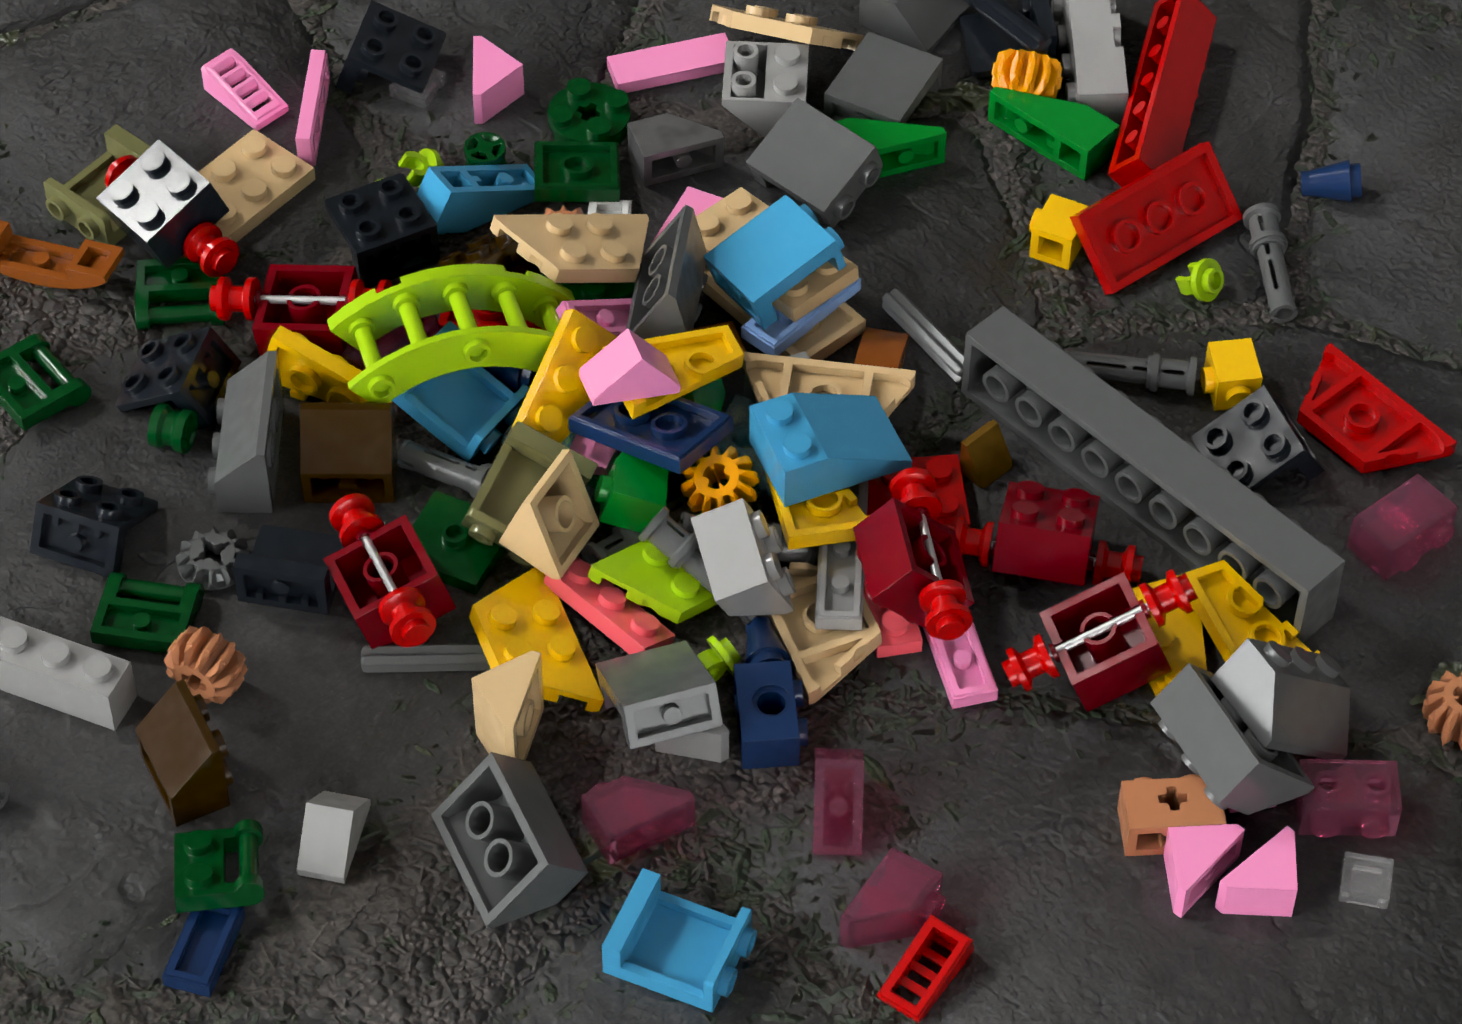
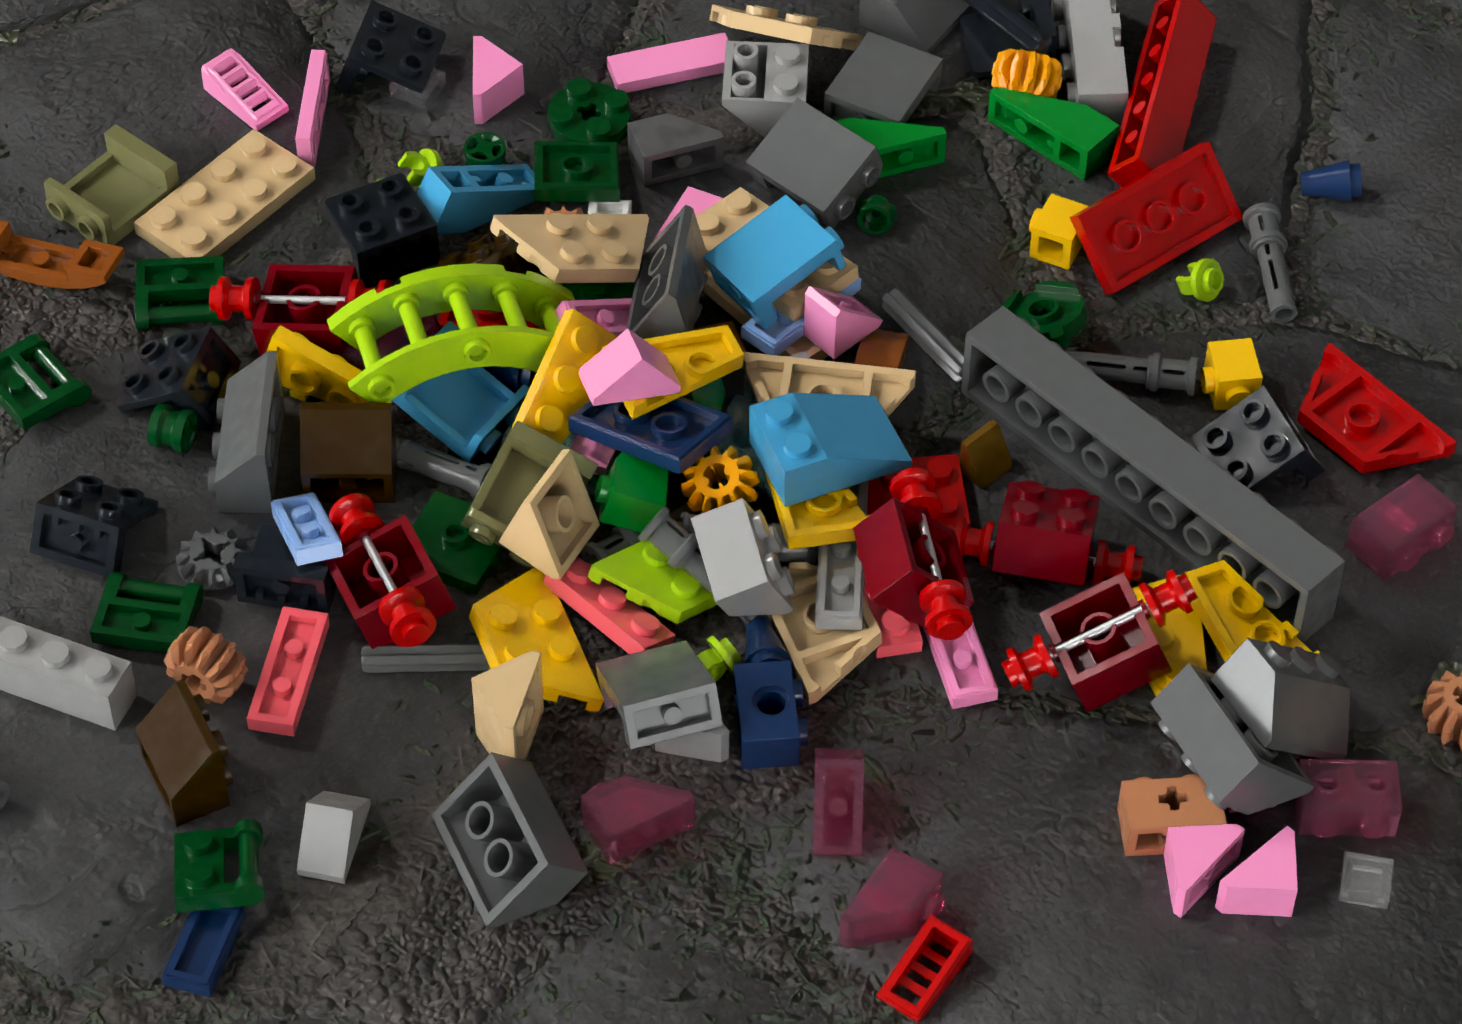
brick [96,139,239,277] -> none
dark azure panel [602,868,757,1013] -> none
none -> coral plate [246,606,330,737]
none -> light blue tile [270,492,343,566]
none -> bright pink slope [804,286,883,359]
none -> dark green plate [856,194,897,235]
none -> dark green plate [1001,281,1088,350]

